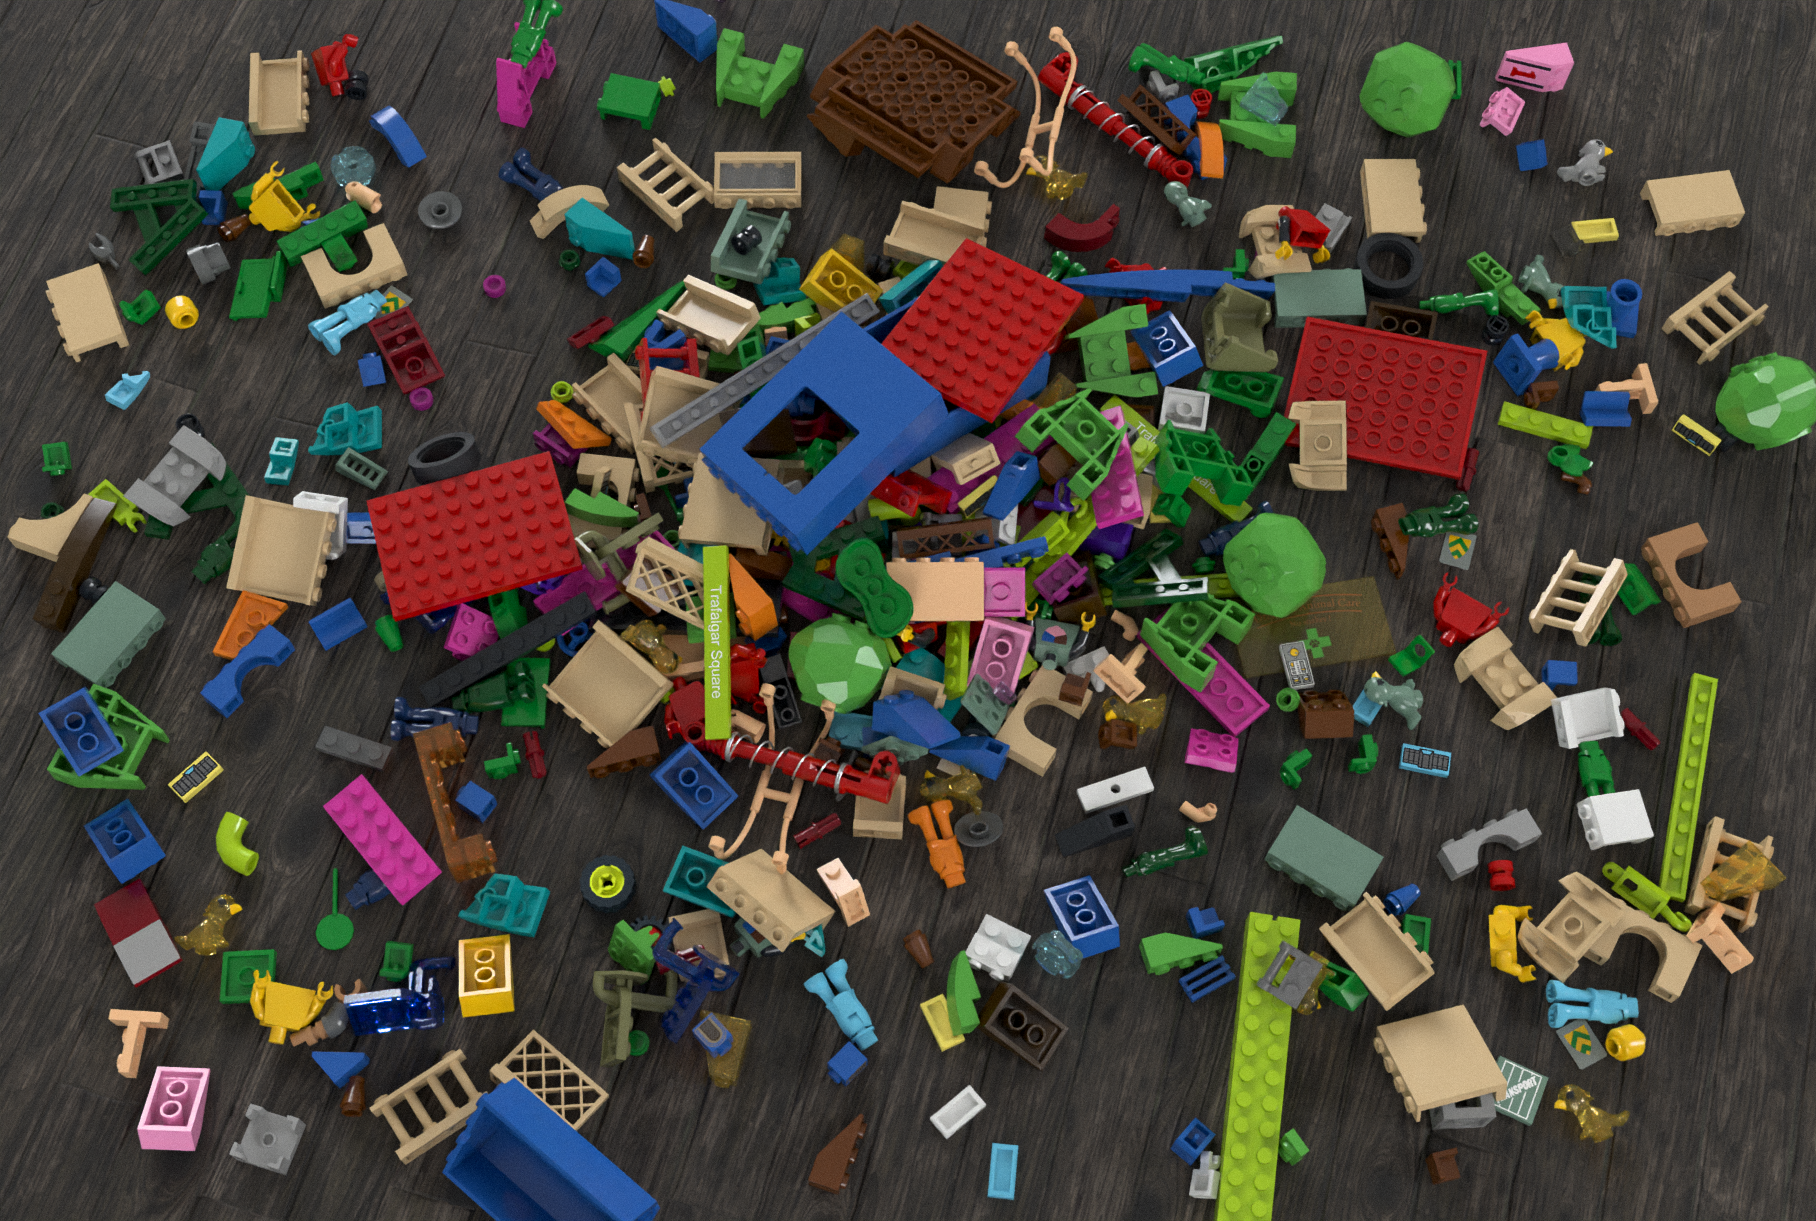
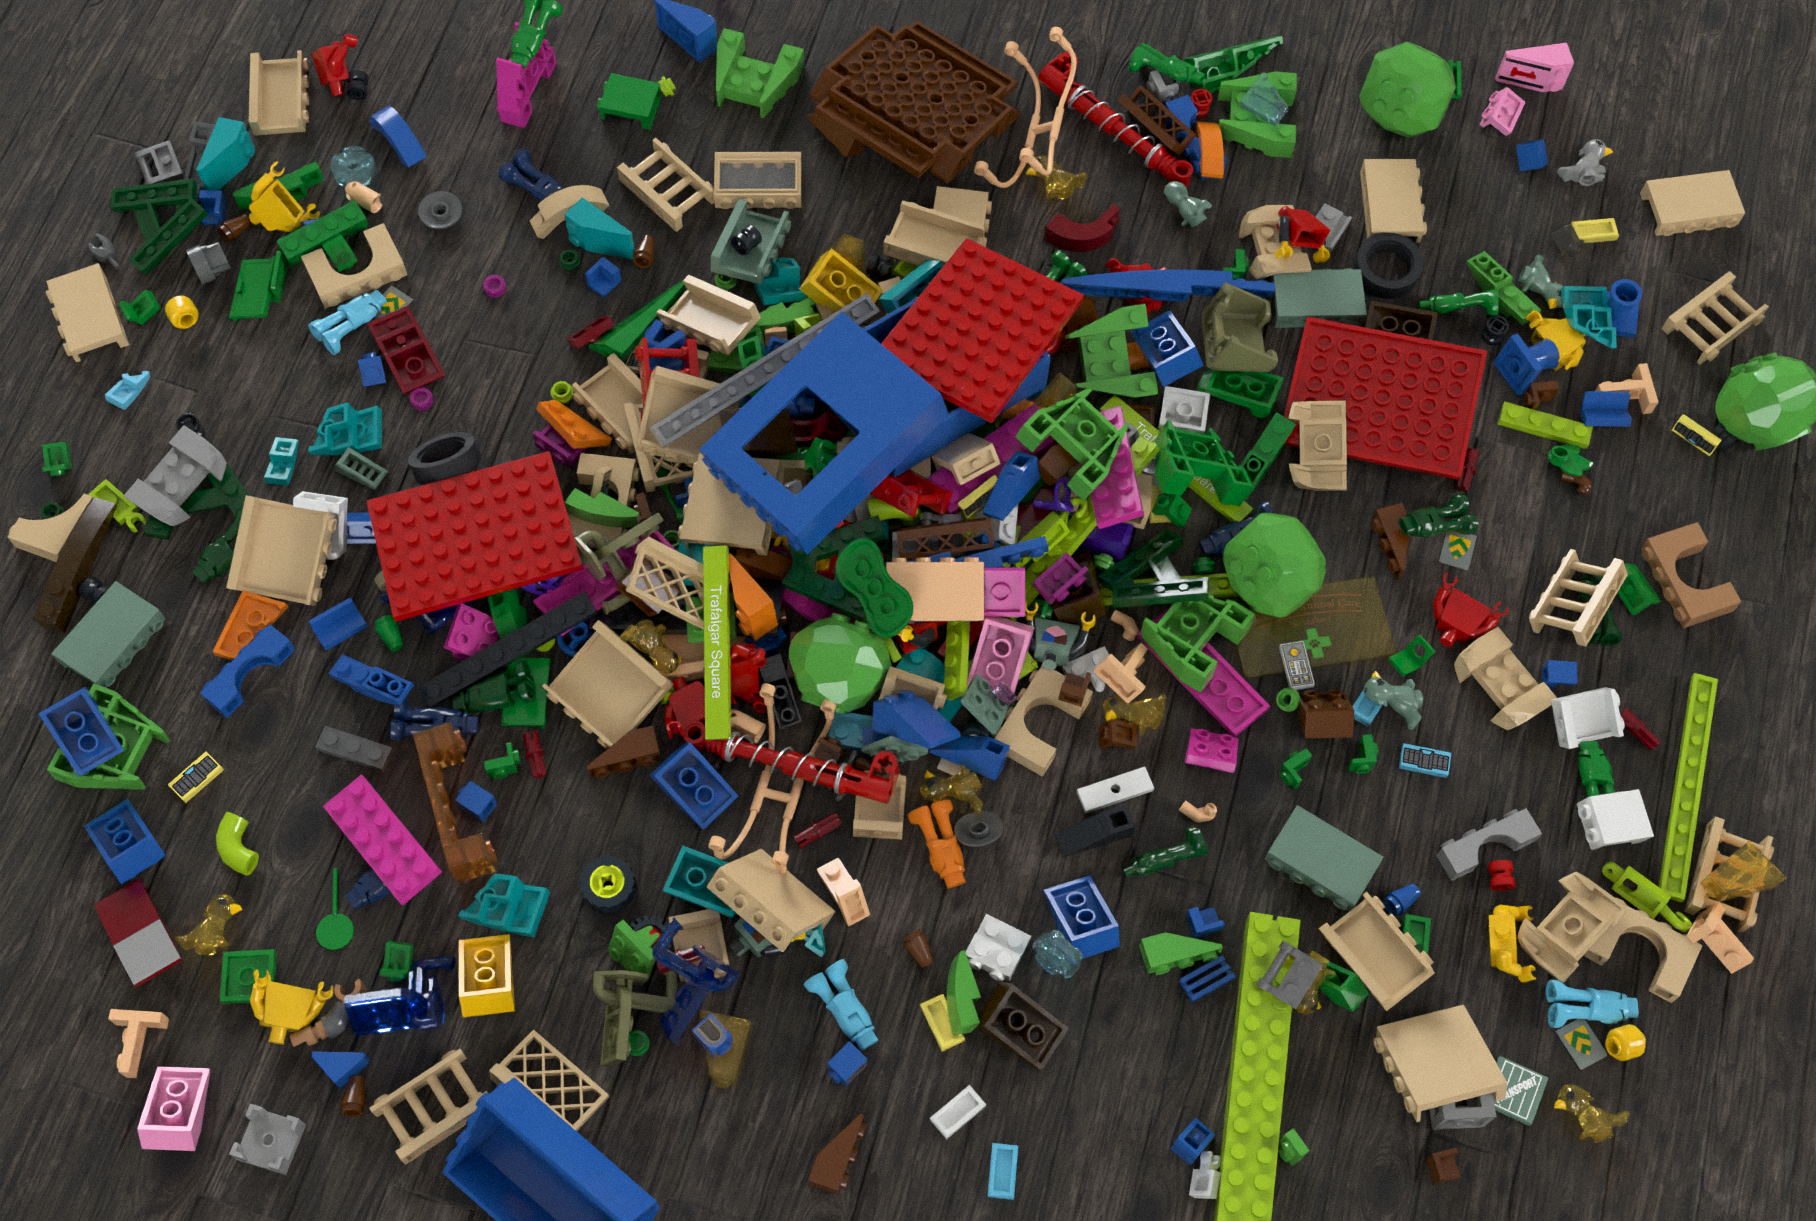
none -> blue slope [328,654,414,705]

